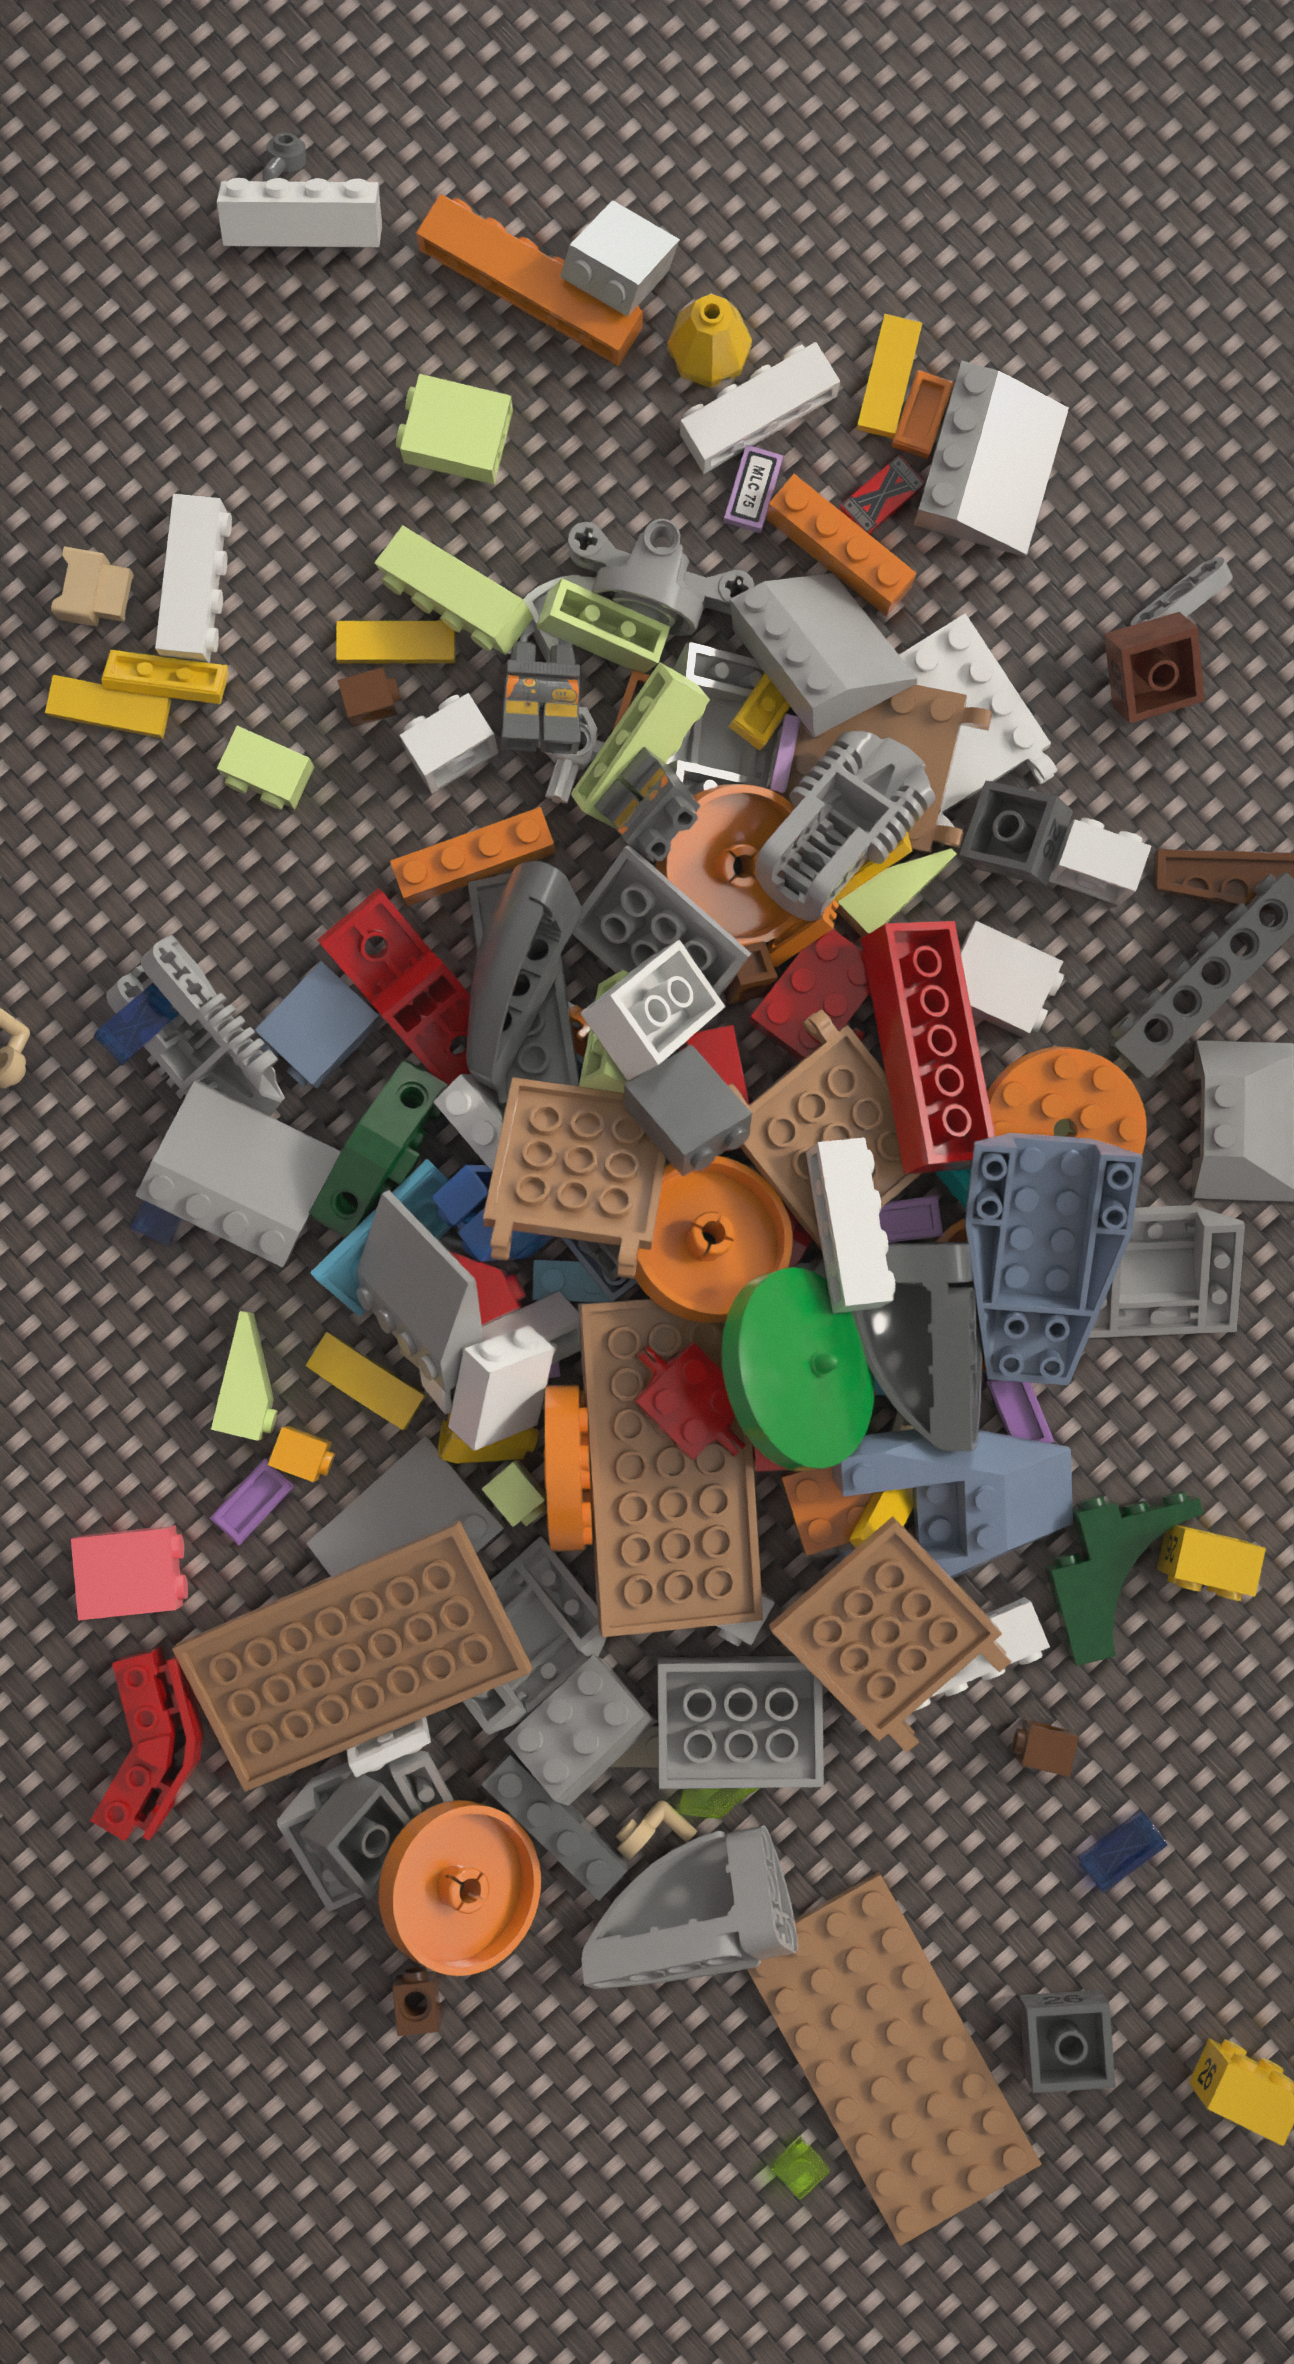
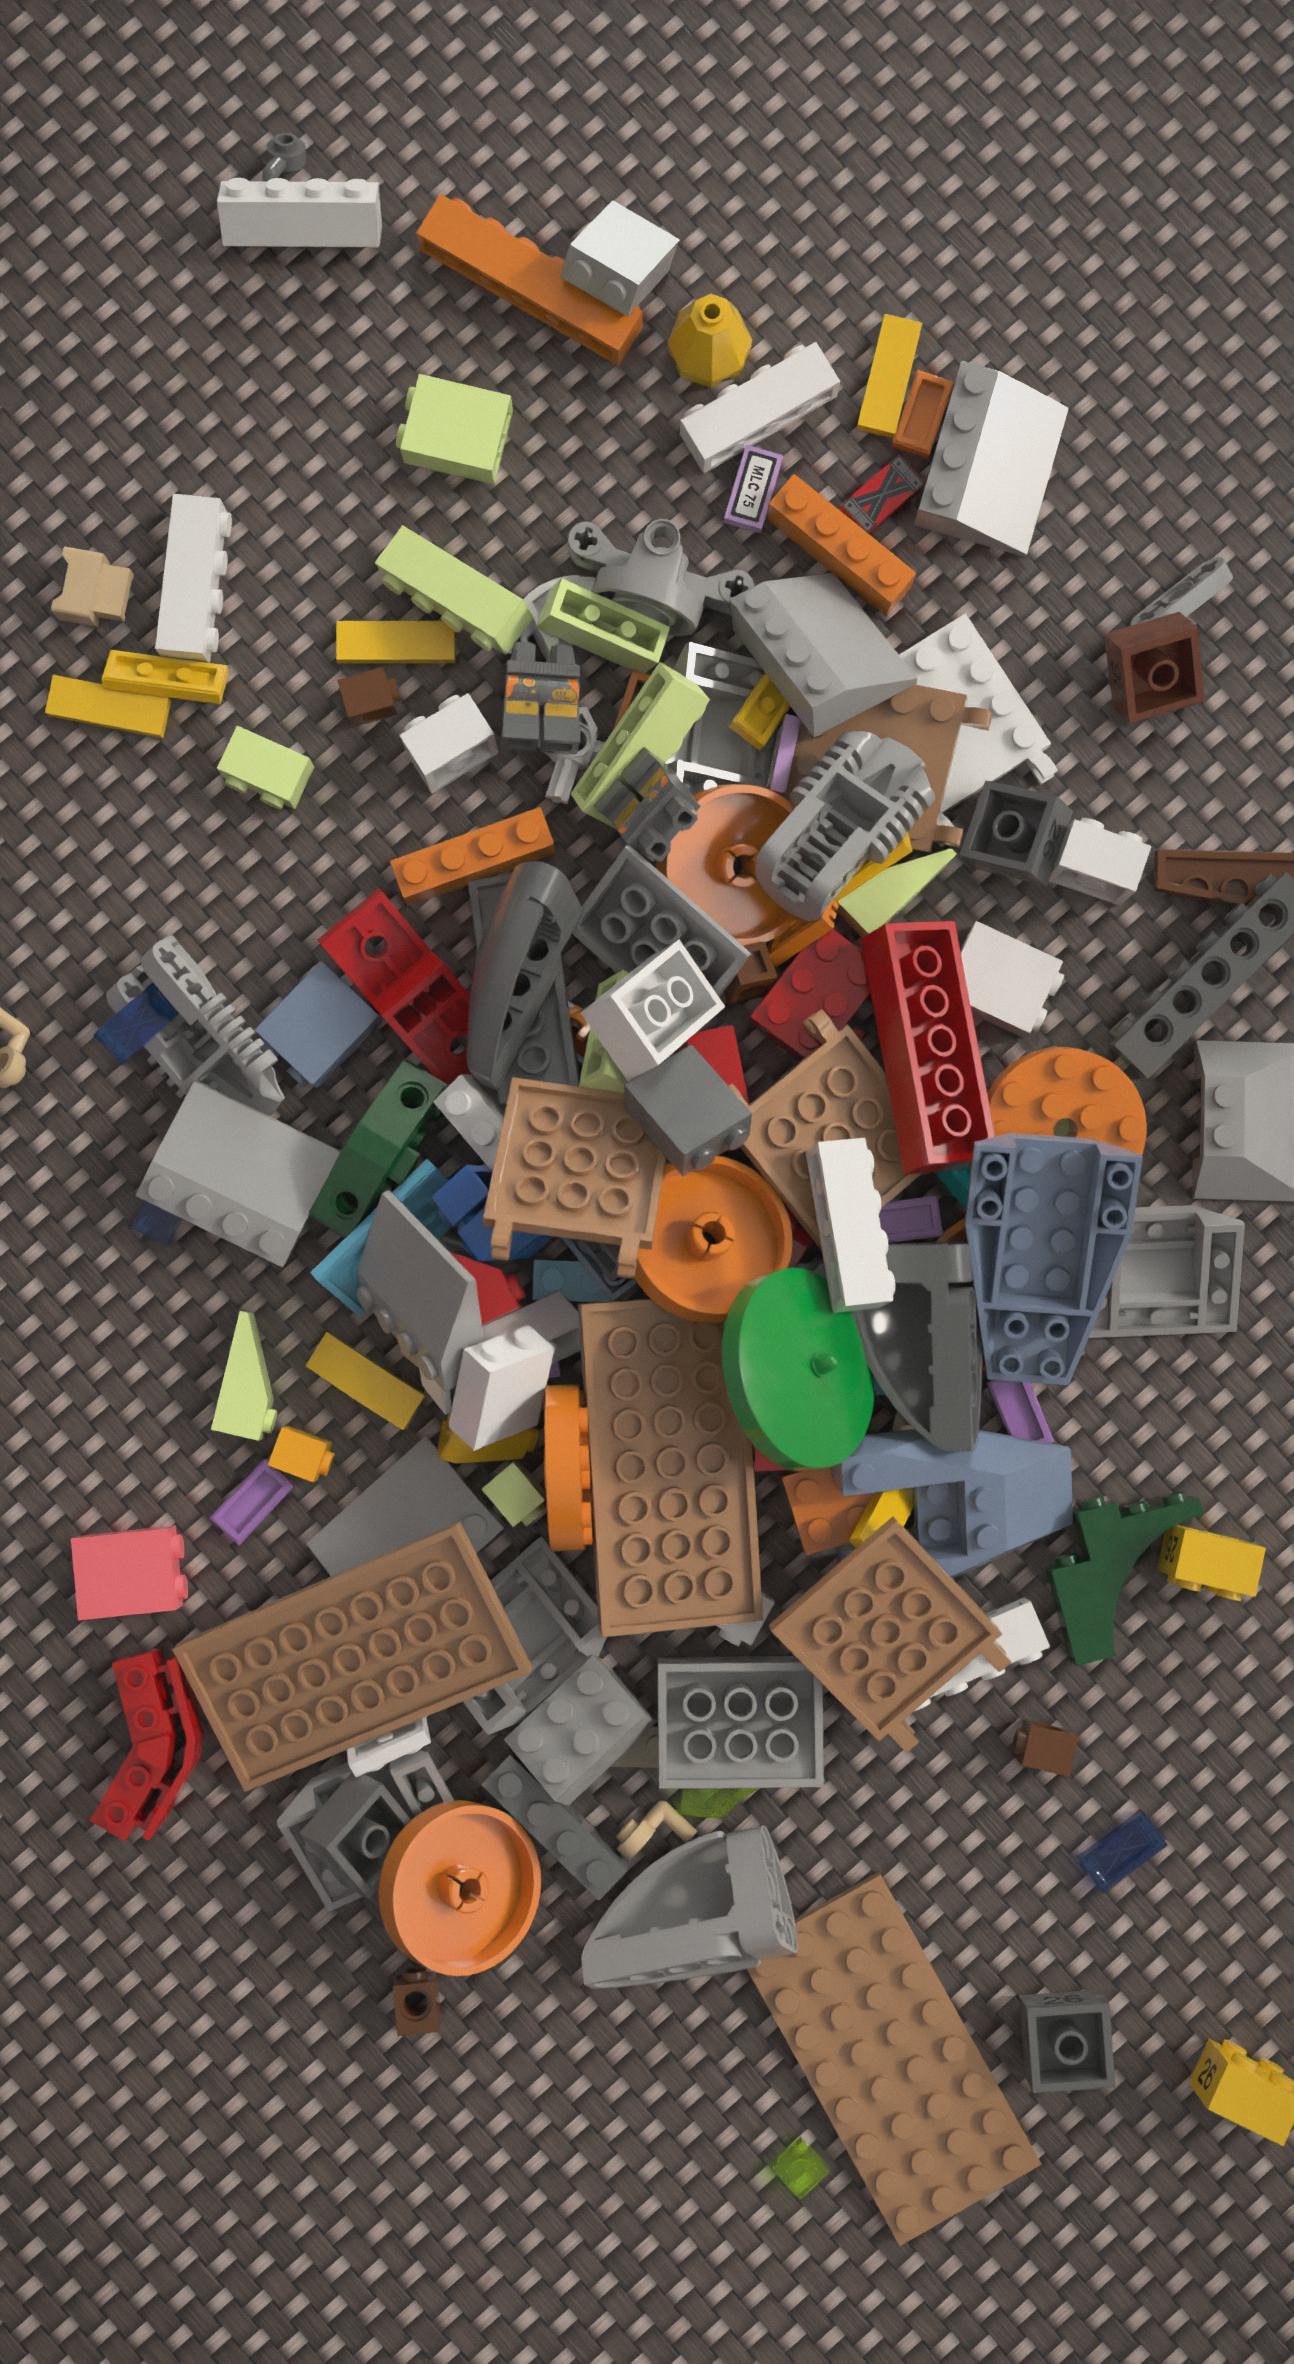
red plate [633,1342,745,1460] -> none

